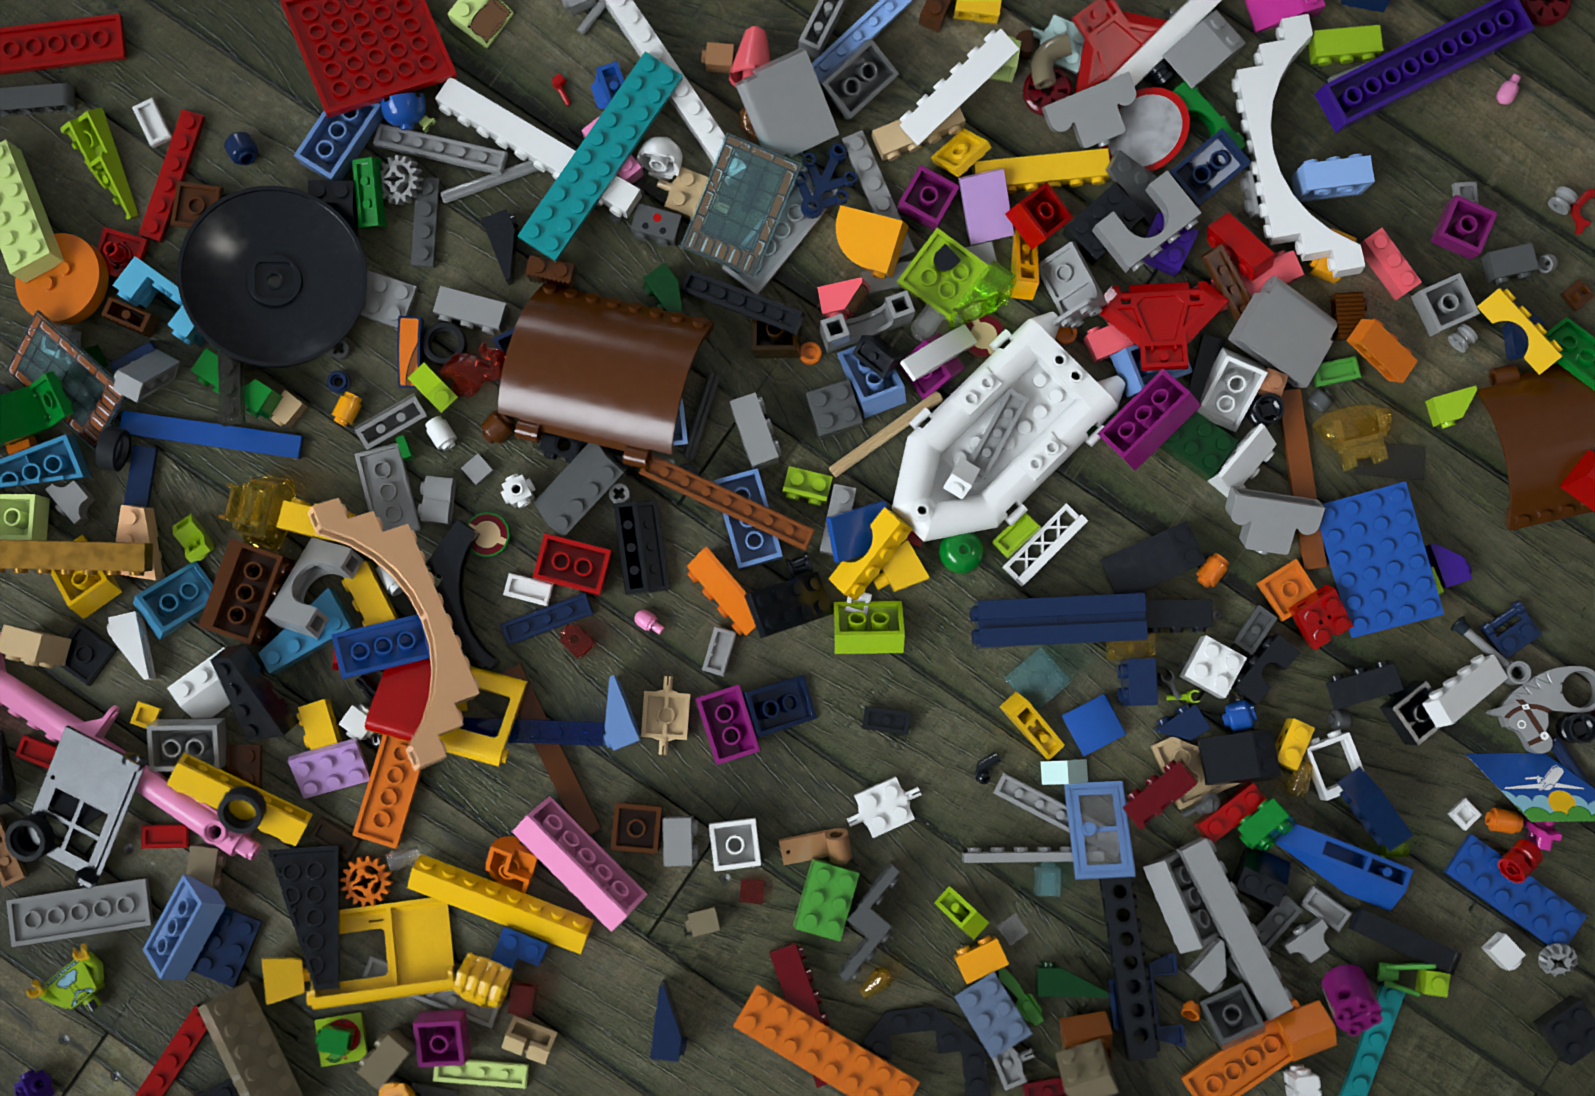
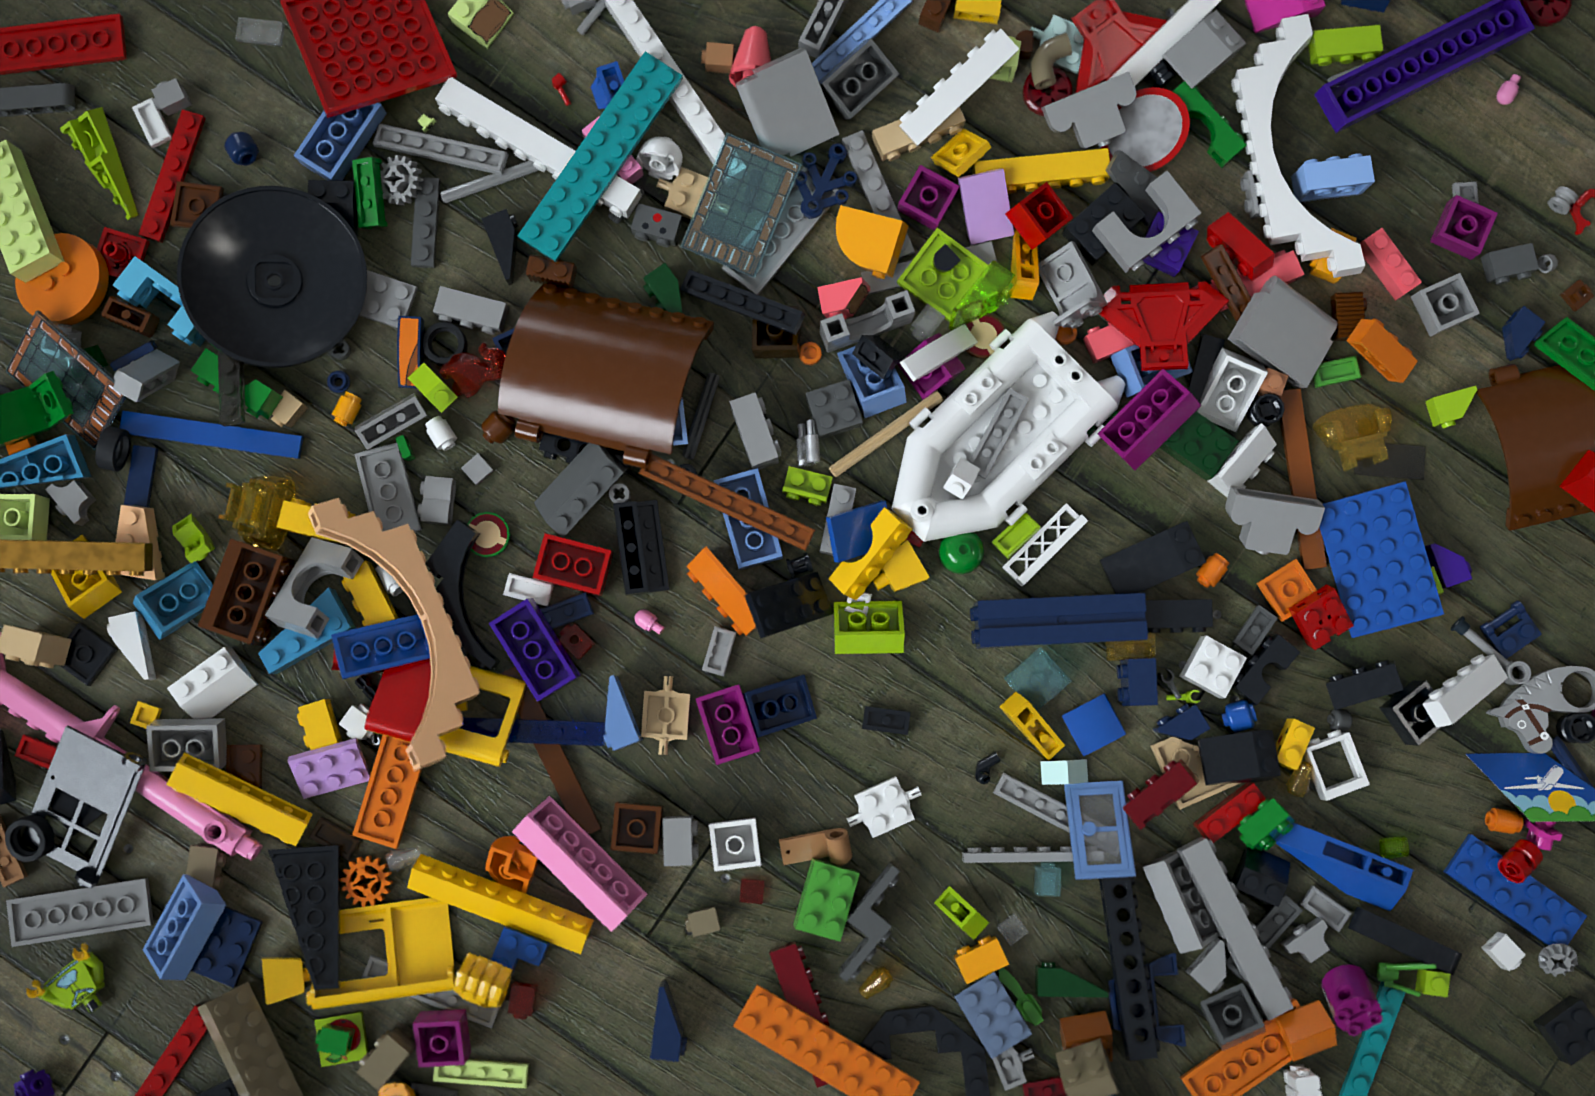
red tile [141,824,190,849] -> none
black wedge [210,644,299,741] -> none
black tyre [217,786,266,834] -> none
blue cylinder [380,93,426,130] -> none
white brick [501,474,536,508] -> none
tan piece [502,1016,558,1065] -> none
clear orange arm [739,107,757,140] -> none
dark blue slope [1169,128,1251,208] -> none
dark grey piece [1181,792,1220,818] -> none
orange hinge [1181,1000,1201,1021] -> none
dark grey piece [1308,388,1333,413] -> none
dark blue brick [1337,766,1413,851] -> none
white tile [1447,798,1482,831] -> none
light grey wheel [1448,324,1478,353] -> none
yellow arch [1477,288,1563,375] -> none
none -> light grey brick [152,78,192,116]
none -> clear plate [235,17,285,47]
none -> dark purple brick [489,598,581,702]
none -> clear piece [796,419,821,467]

